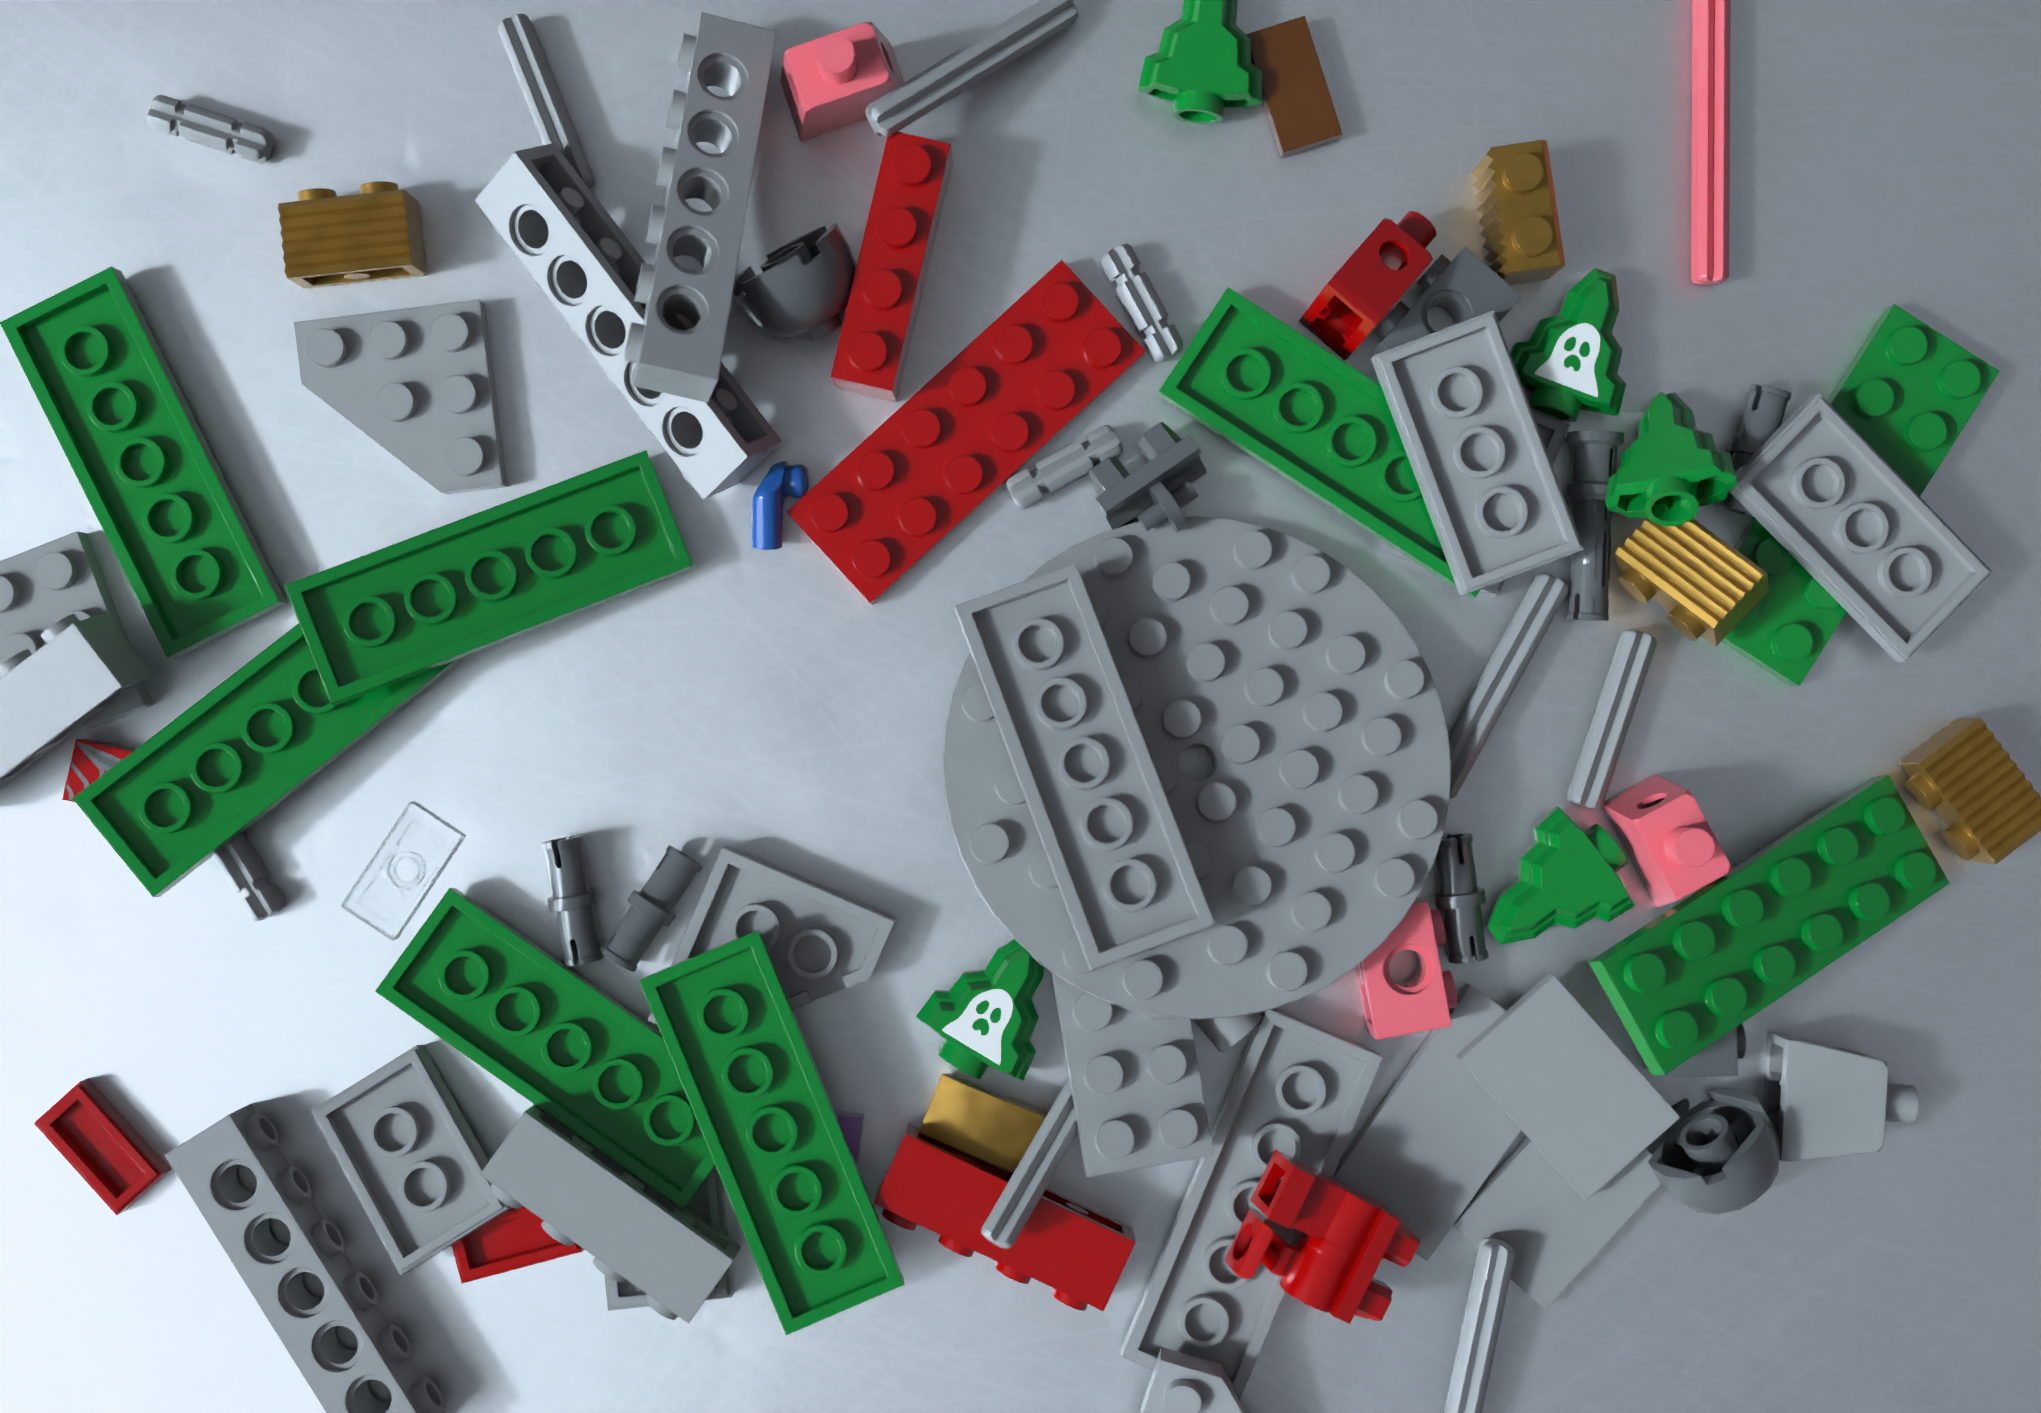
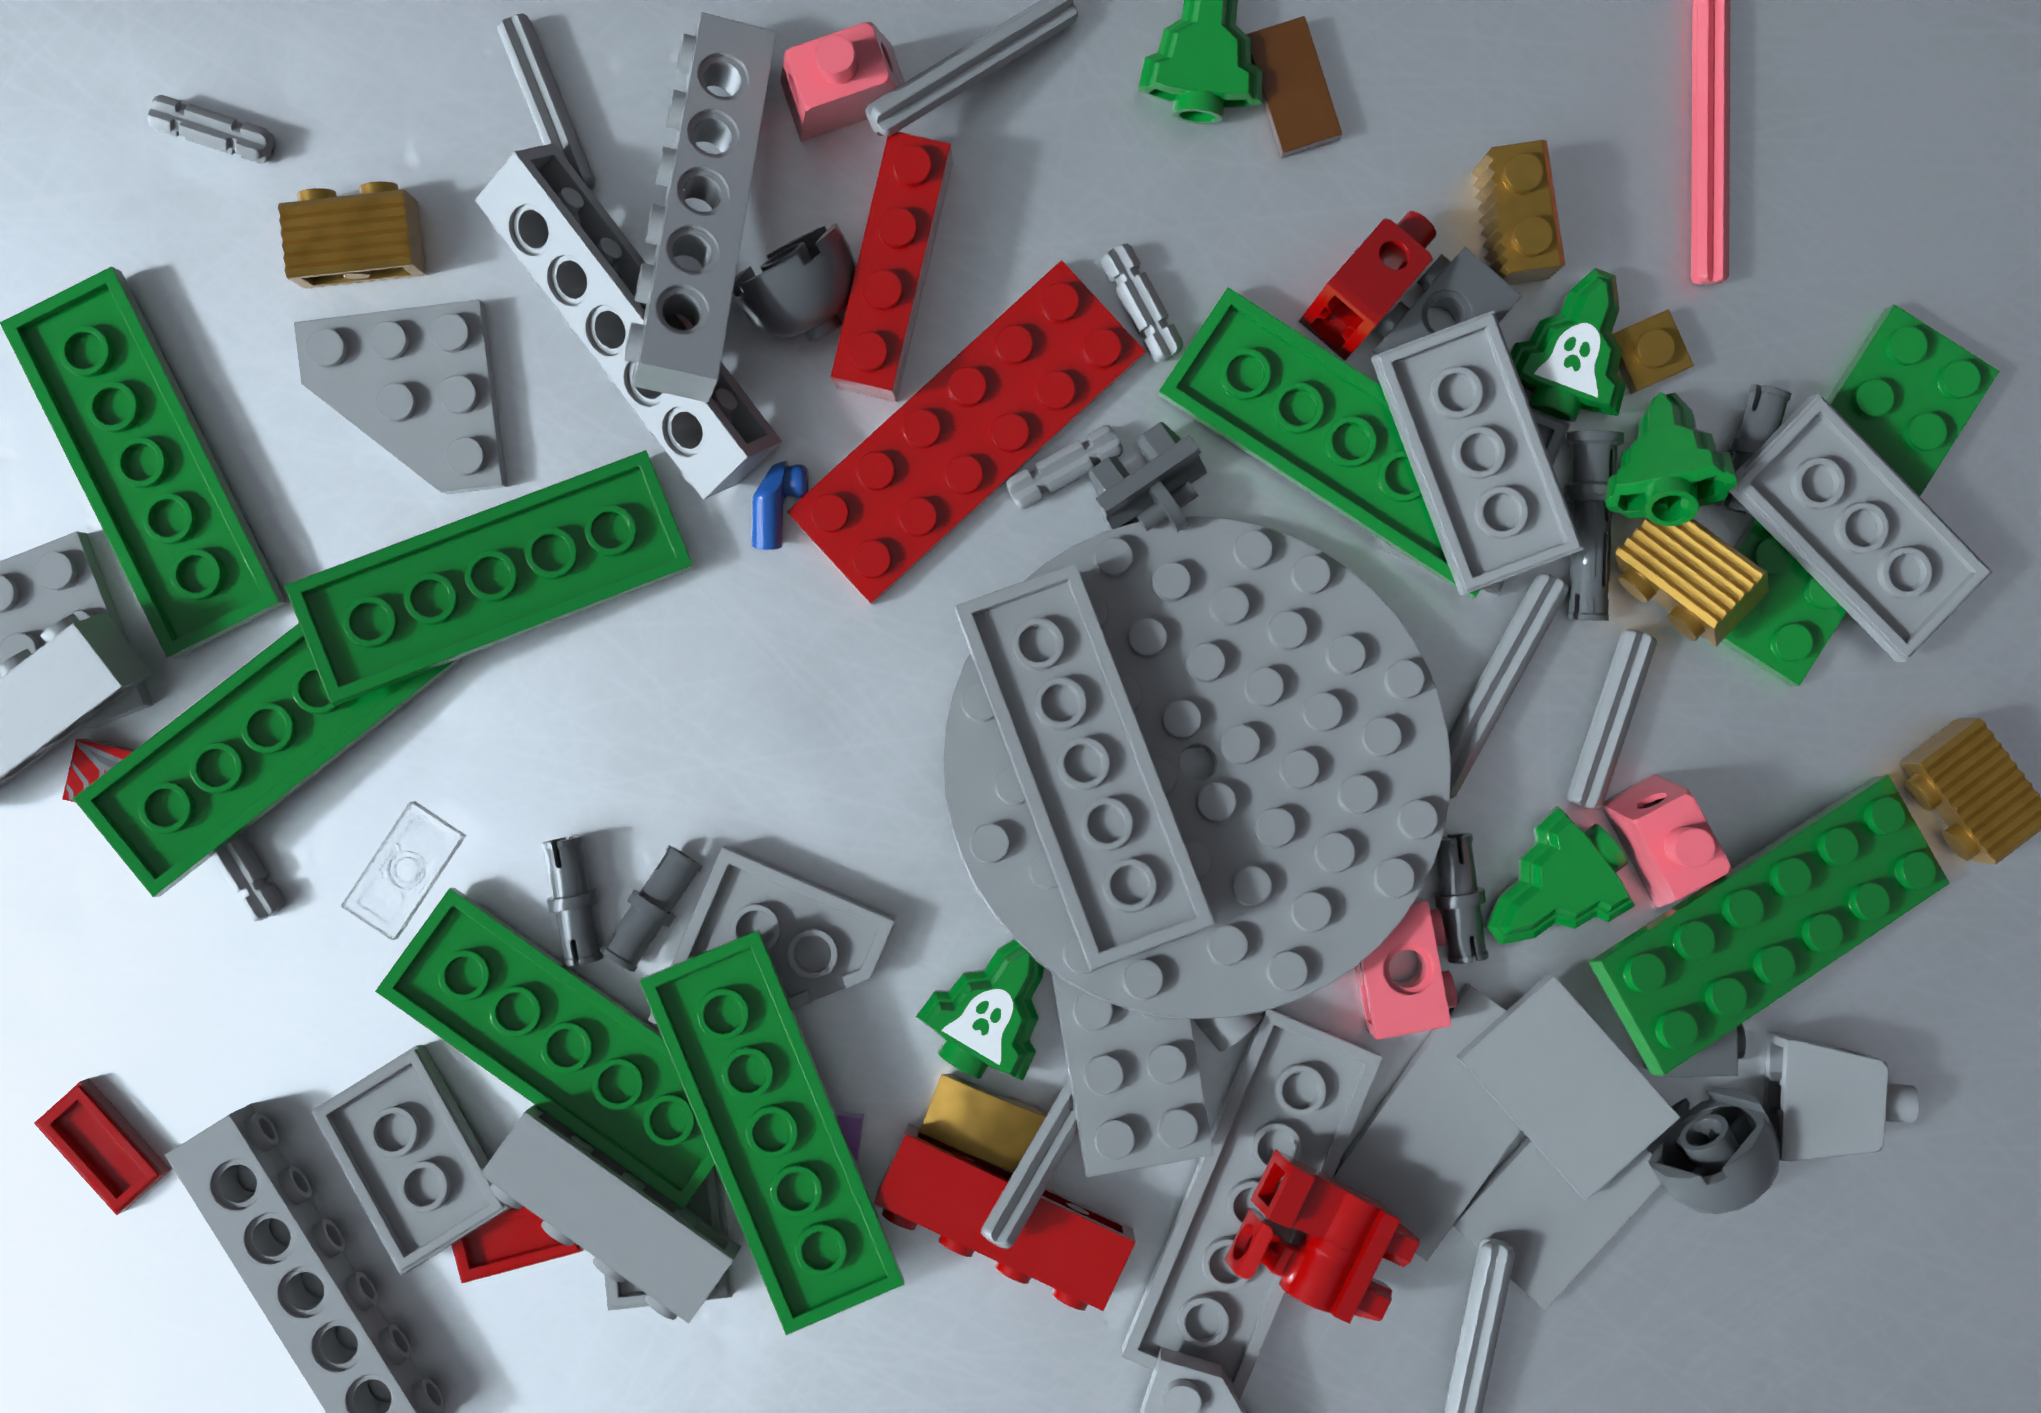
none -> pearl gold plate [1613,309,1694,394]

